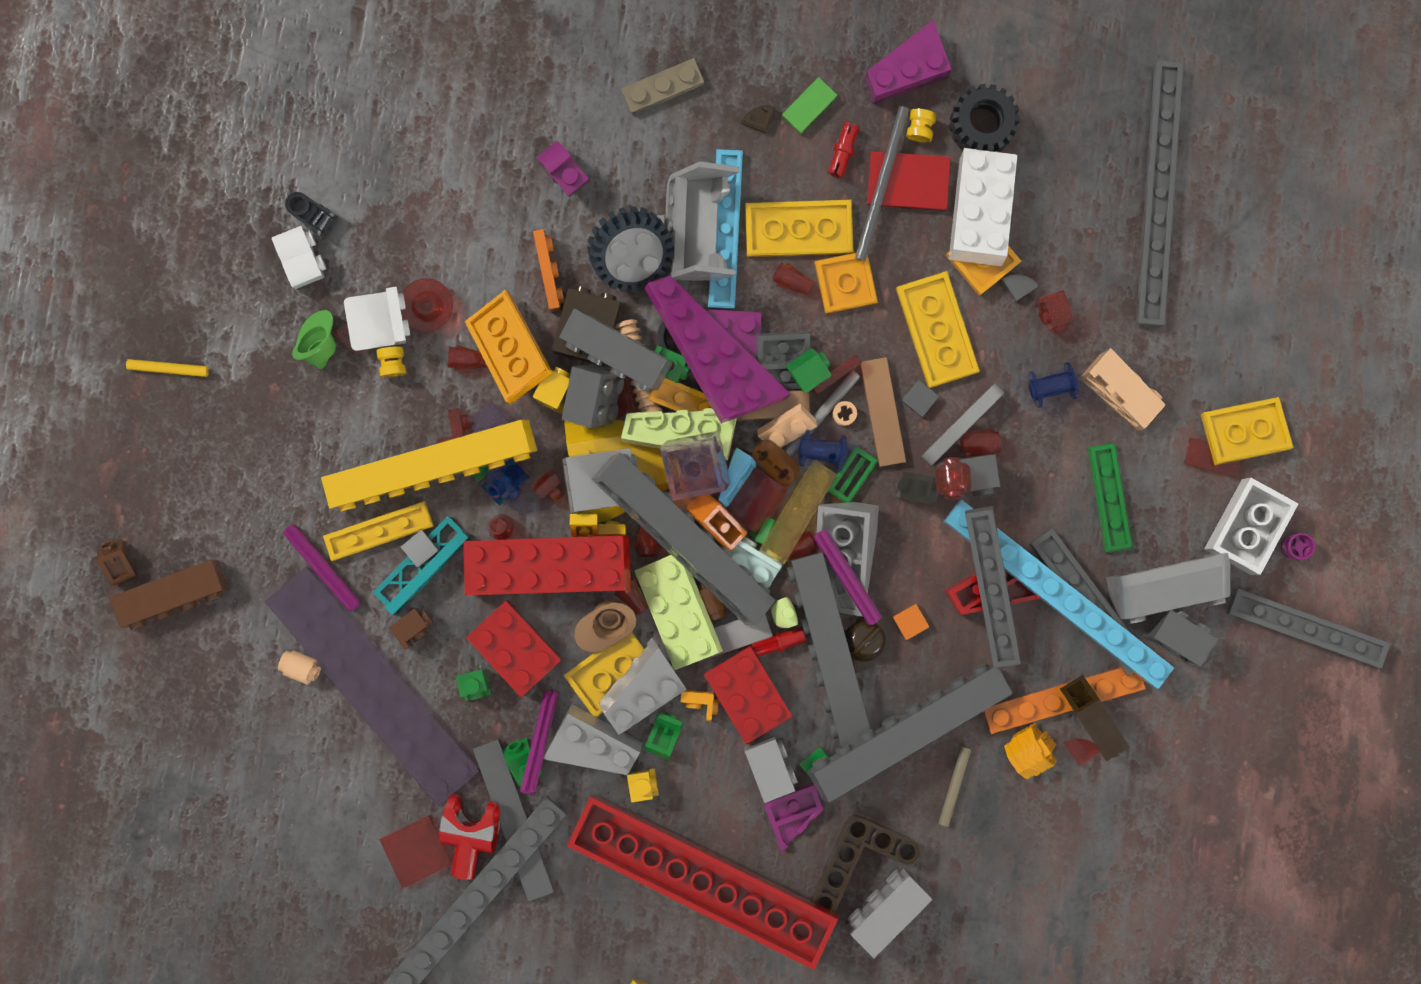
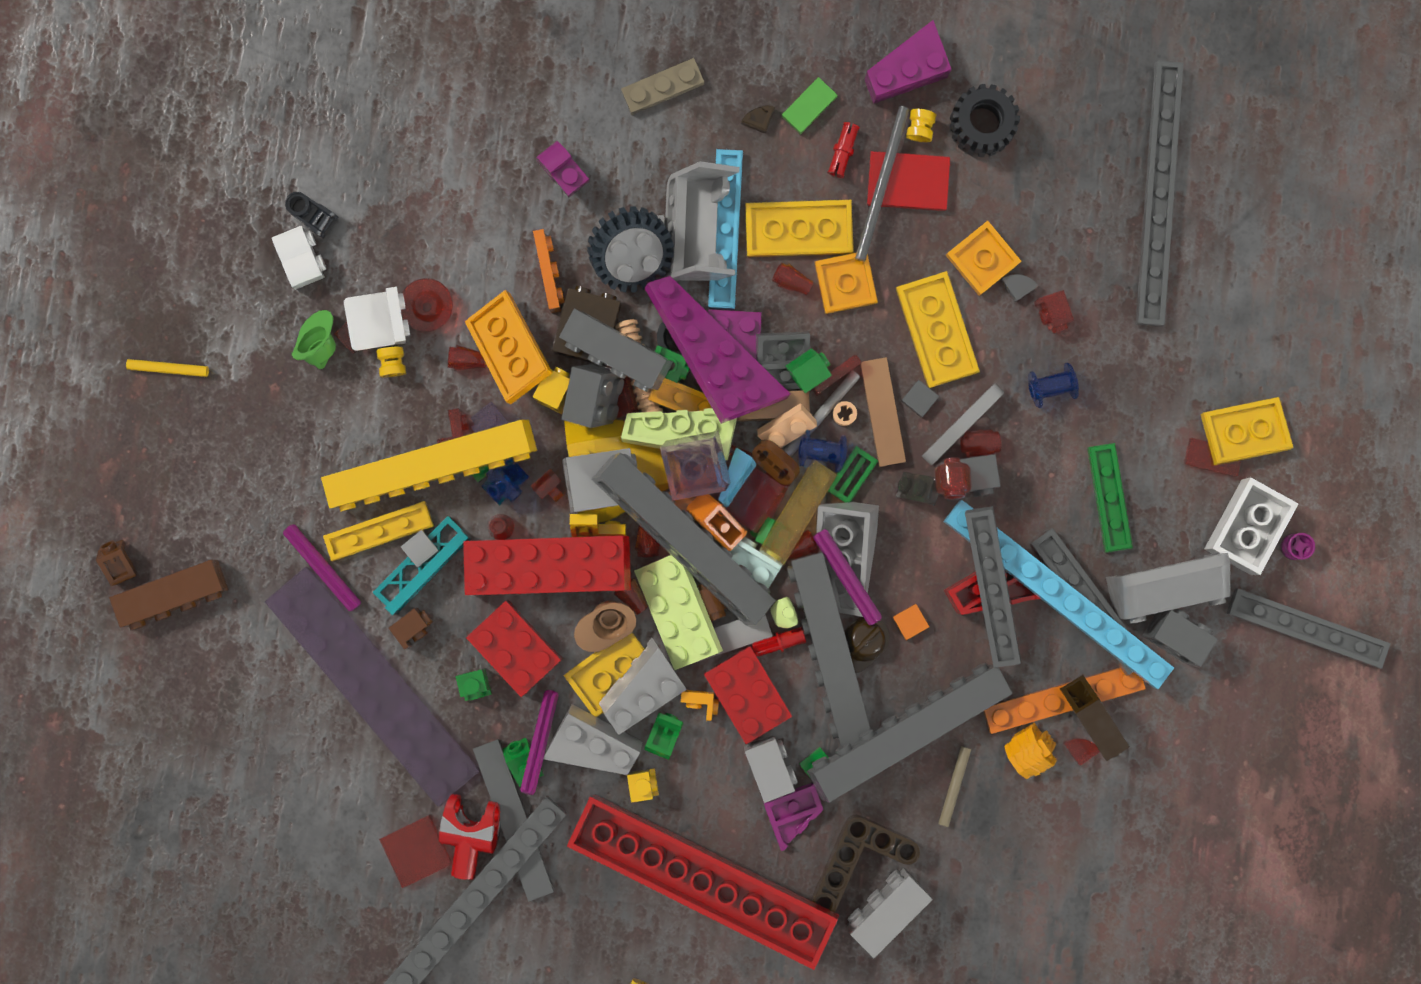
light nougat brick [278,650,321,685] -> none
white brick [949,148,1017,266] -> none
light nougat wedge [1079,348,1165,431] -> none

